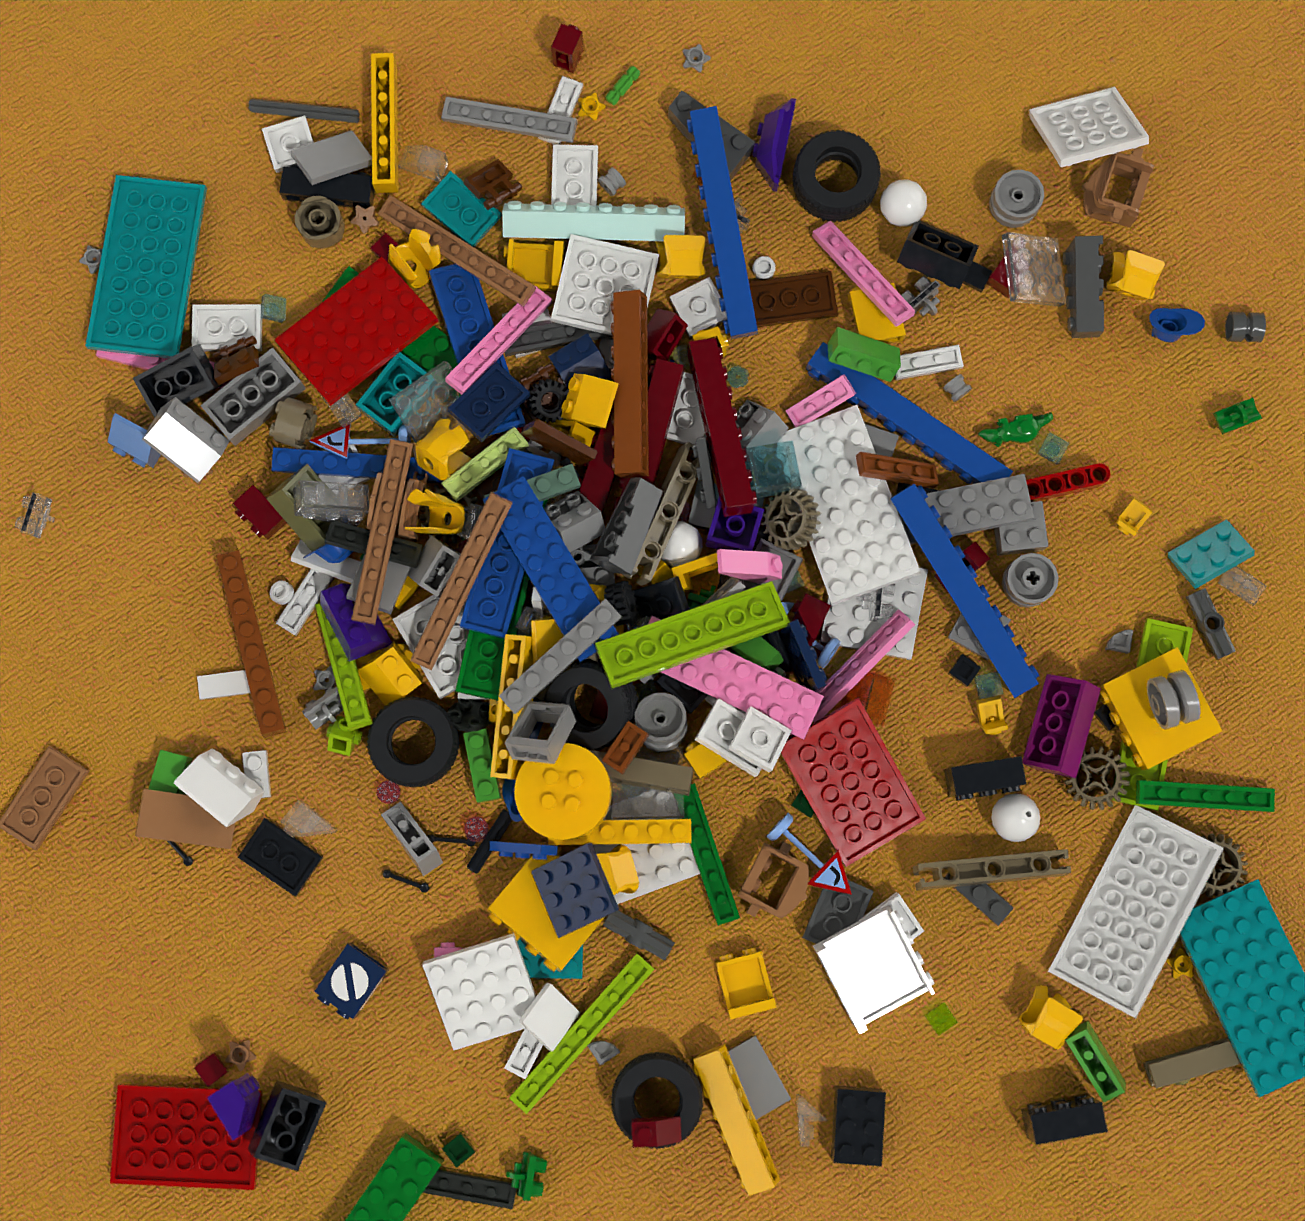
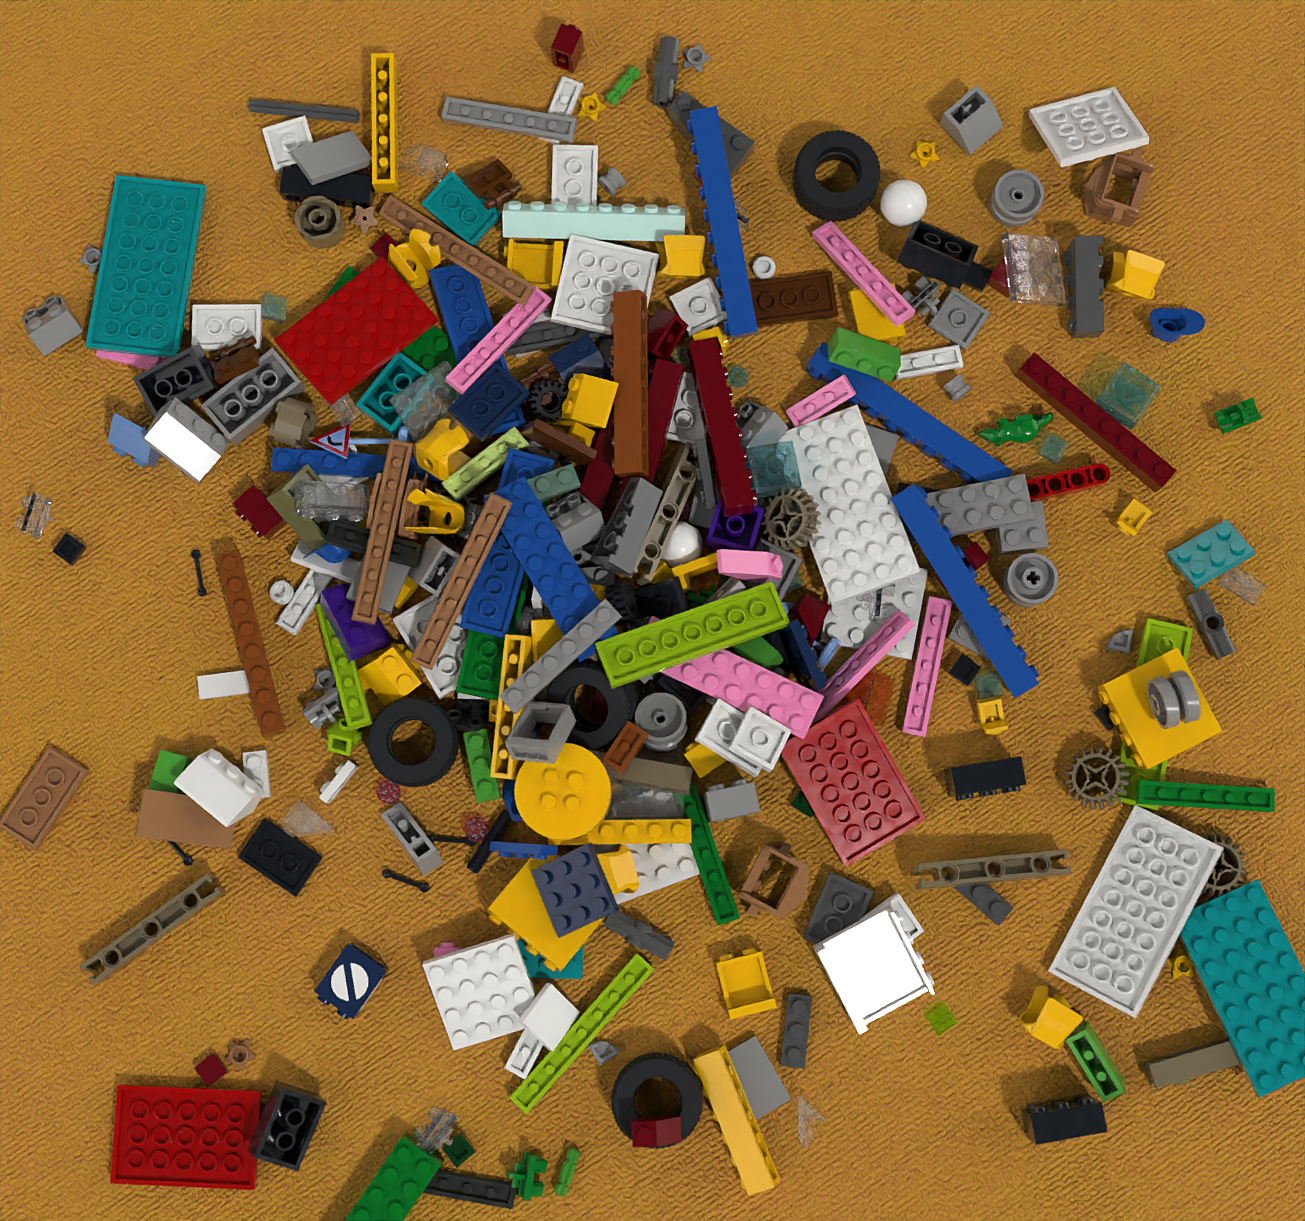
dark purple slope [207,1073,260,1140] -> none
dark purple wedge [752,98,796,192] -> none
light blue piece [766,812,852,895] -> none
black brick [831,1086,886,1167] -> none
dark orange tile [856,452,939,488] -> none
white piece [991,793,1040,842] -> none
magenta brick [1022,674,1101,779] -> none
dark grey wheel [1225,312,1266,342] -> none
none -> light grey slope [22,294,83,356]
none -> black plate [52,533,87,566]
none -> dark tan piece [80,873,226,985]
none -> black hinge [191,550,207,597]
none -> white plate [319,760,359,804]
none -> clear hips [413,1105,458,1153]
none -> bright green axle [554,1148,580,1196]
none -> dark grey piece [653,36,680,108]
none -> light grey brick [703,779,760,823]
none -> dark grey plate [780,993,812,1069]
none -> bright pink plate [901,596,952,737]
none -> yellow plate [910,140,939,168]
none -> light grey tile [927,288,991,351]
none -> light grey slope [940,85,1003,156]
none -> dark red brick [1015,352,1177,493]
none -> clear light blue brick [1094,362,1162,430]

